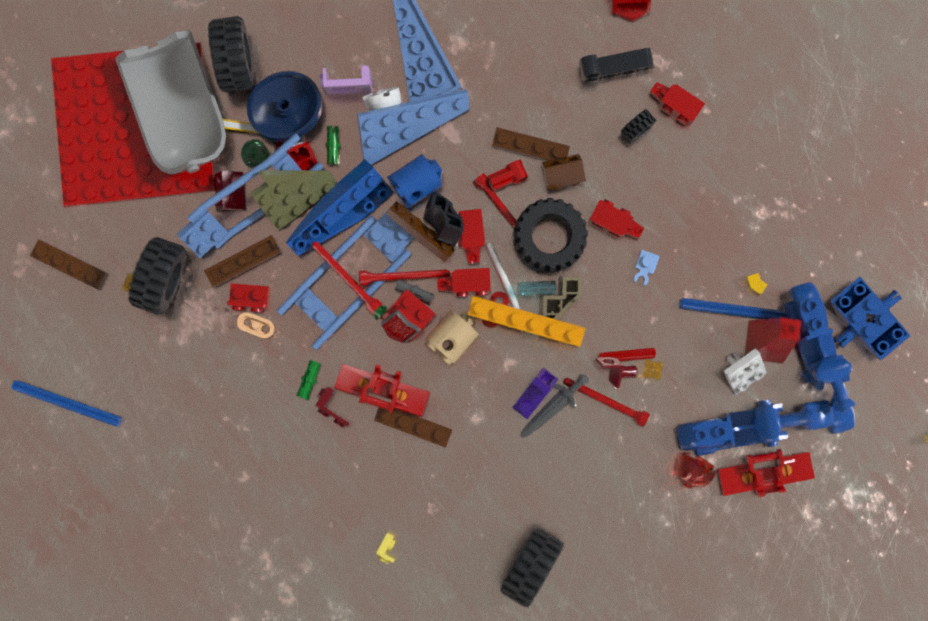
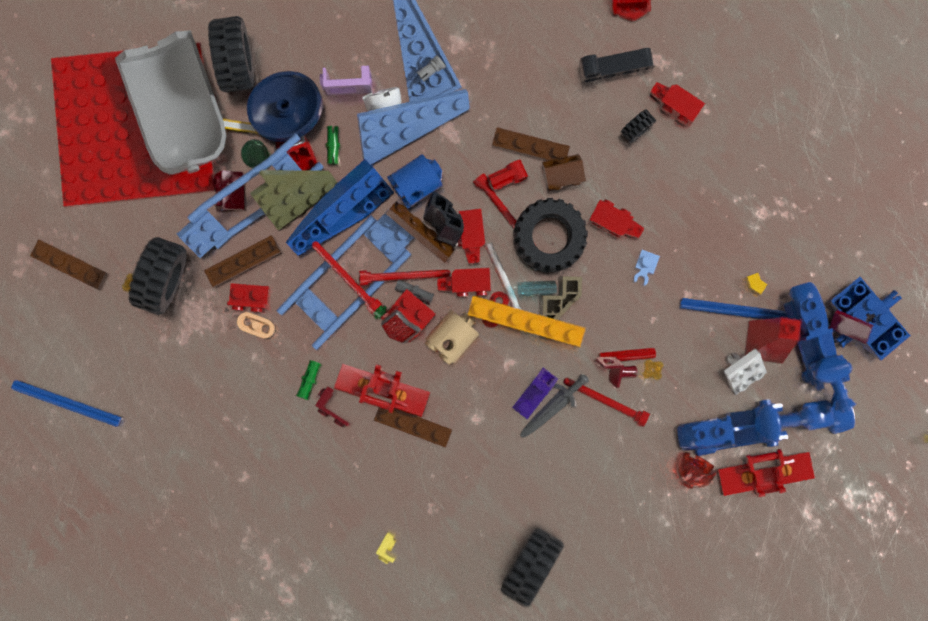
none -> light grey pin [417,55,446,82]
none -> tile [830,310,873,344]

